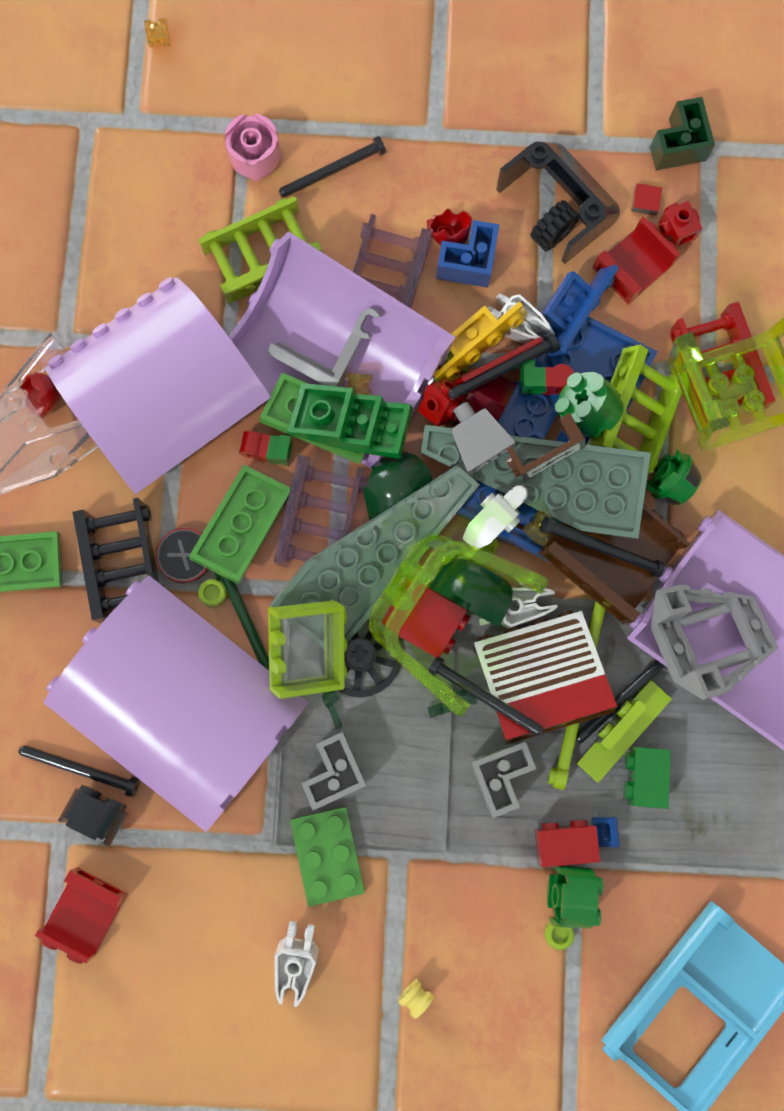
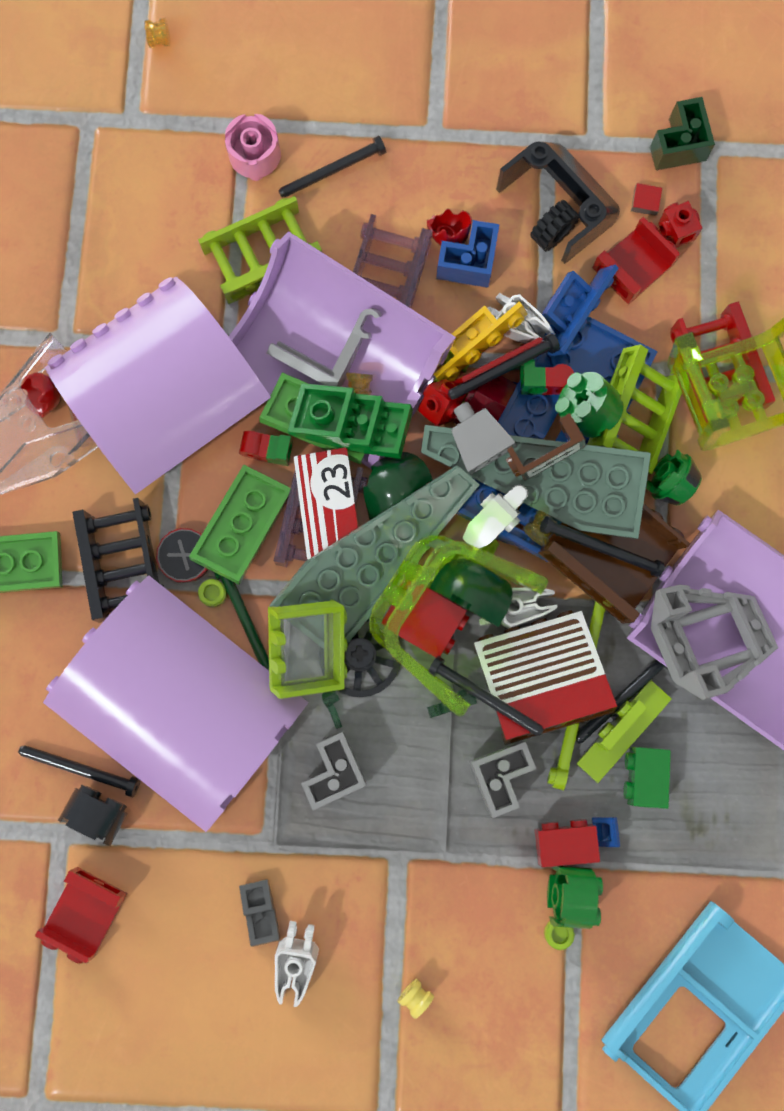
bright green plate [290,806,365,907] -> none
none -> dark grey slope [239,879,281,947]
none -> sticker [294,447,358,559]

